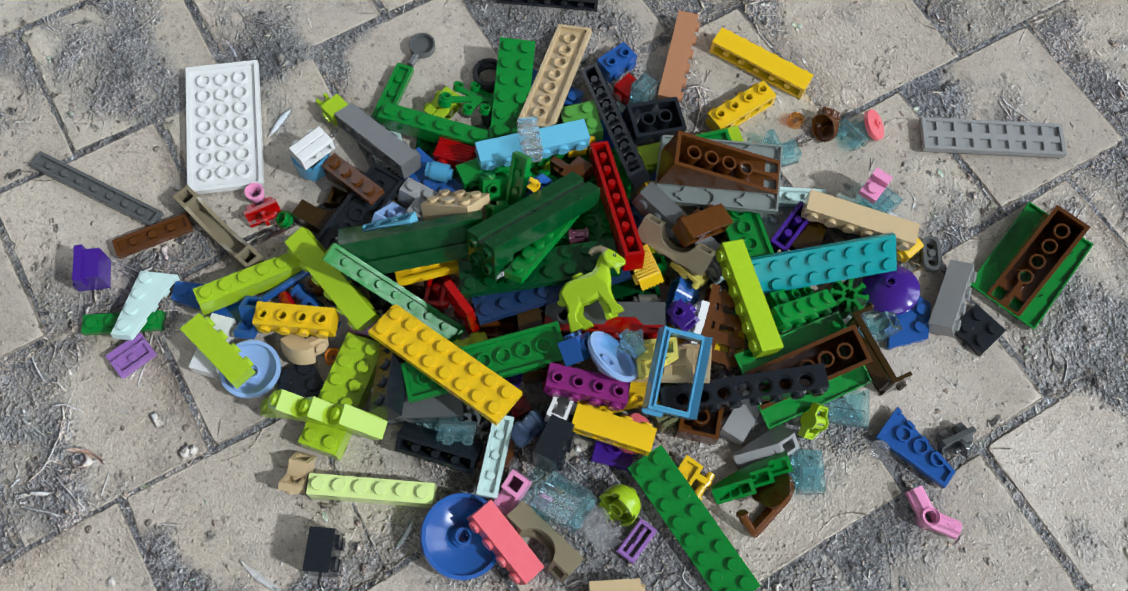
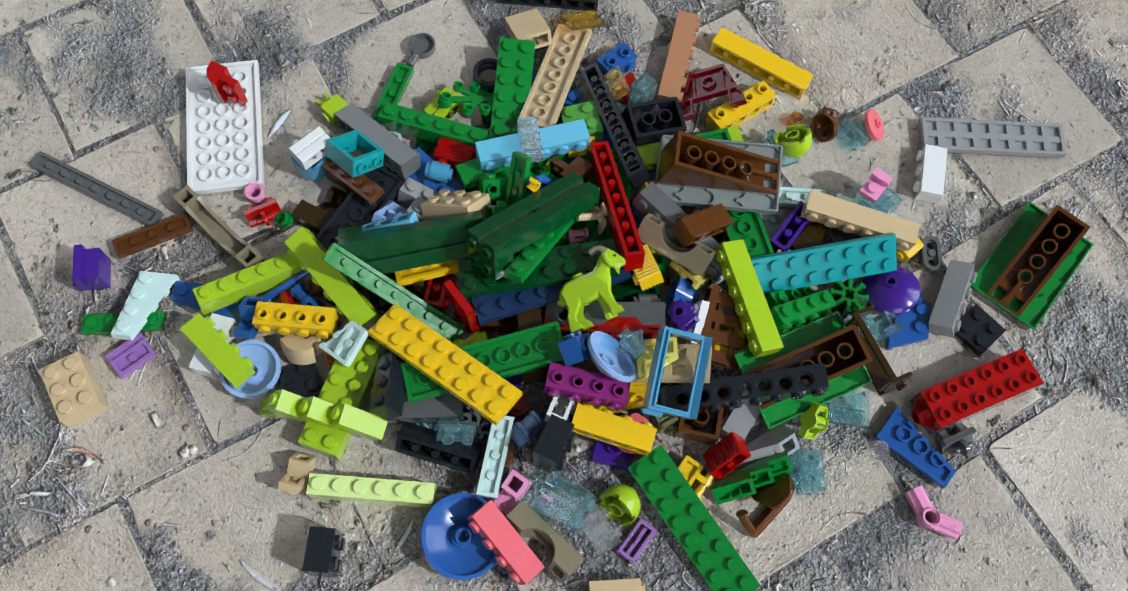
none -> tan brick [39,351,109,427]
none -> red brick [206,60,248,106]
none -> light aqua wing [319,321,369,367]
none -> teal window [326,129,384,177]
none -> tan brick [504,8,552,49]
none -> clear yellow slope [560,10,605,31]
none -> tan plant [575,202,608,235]
none -> clear yellow plate [603,66,631,101]
none -> dark red wing [681,63,747,121]
none -> red brick [702,432,751,480]
none -> lime cylinder [774,124,812,159]
none -> red piece [909,348,1044,436]
none -> white brick [913,144,947,204]

